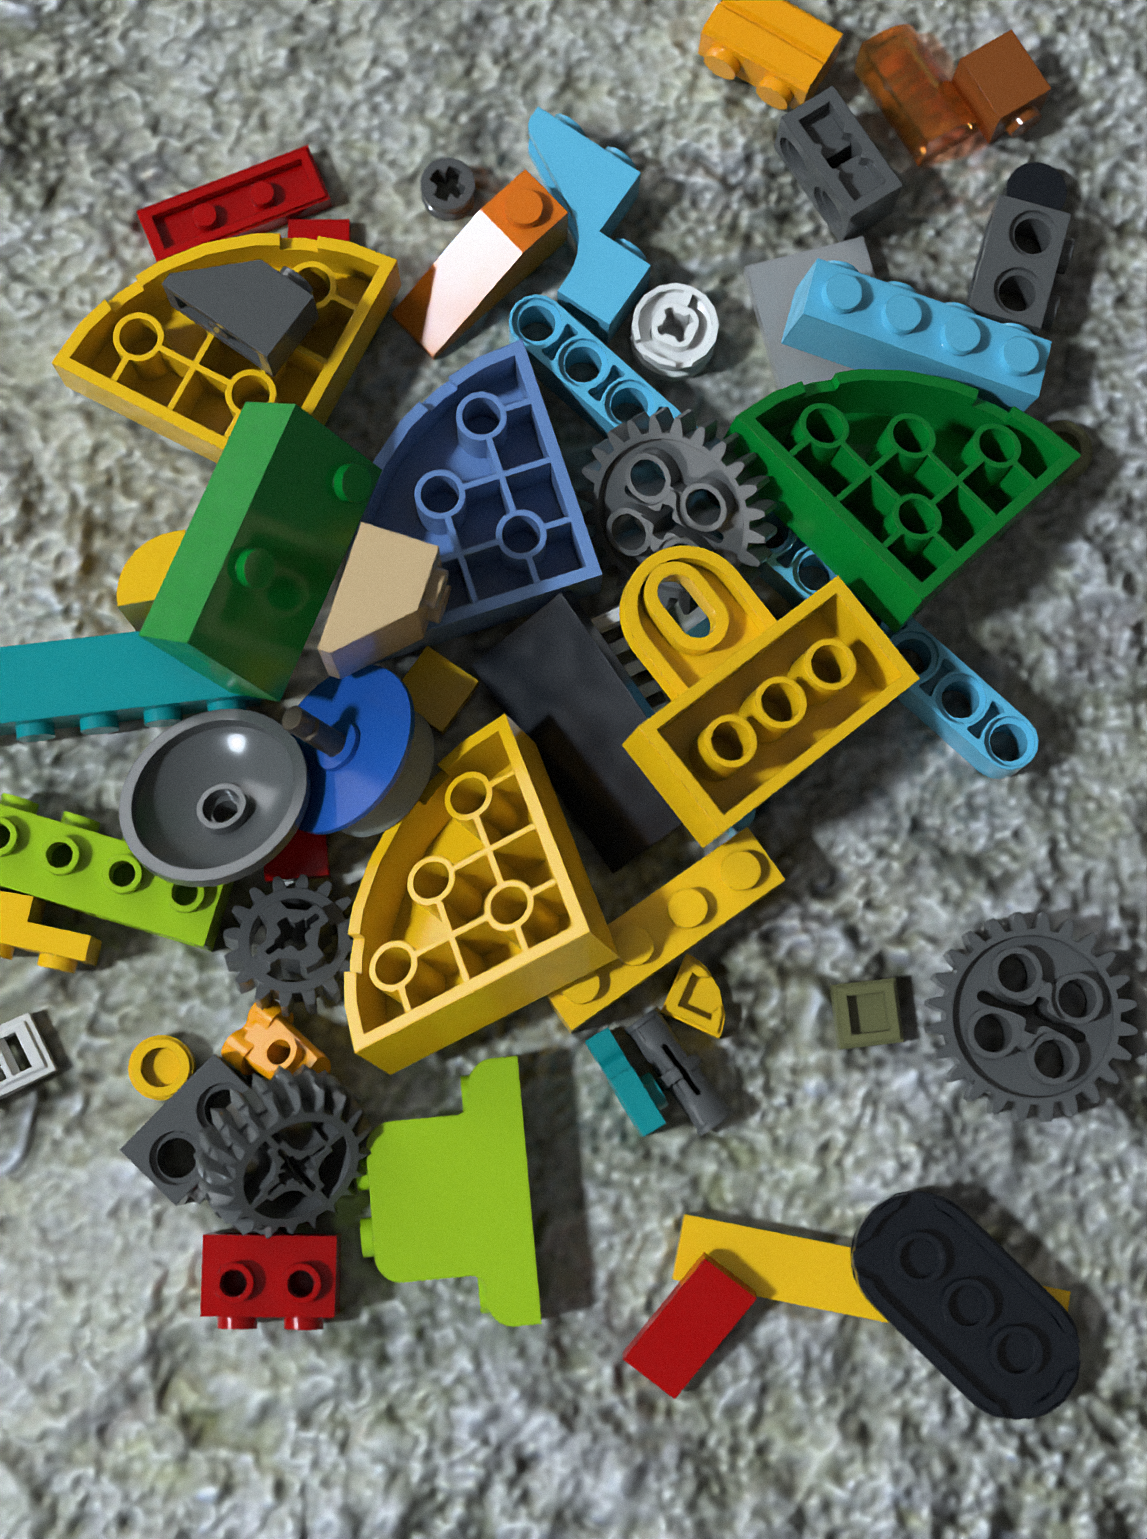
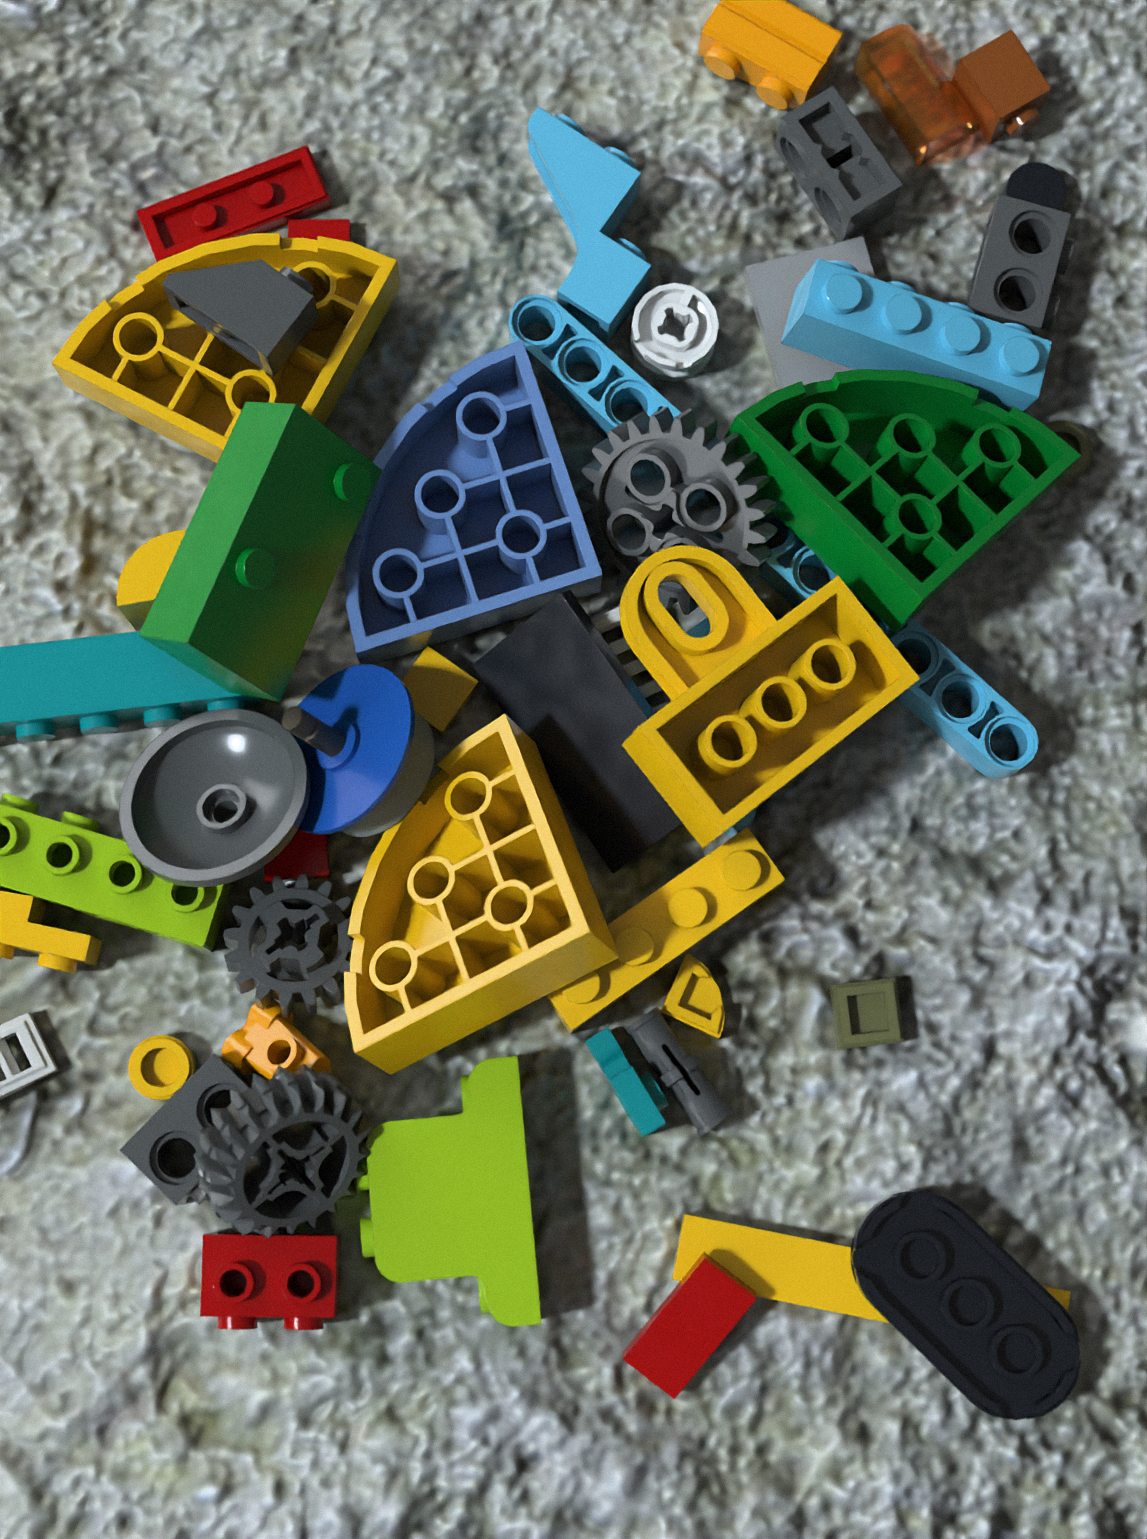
tan slope [317,522,451,679] -> none
orange slope [391,169,568,360] -> none
dark grey bush [420,158,476,221] -> none
dark grey gear [924,912,1138,1122] -> none

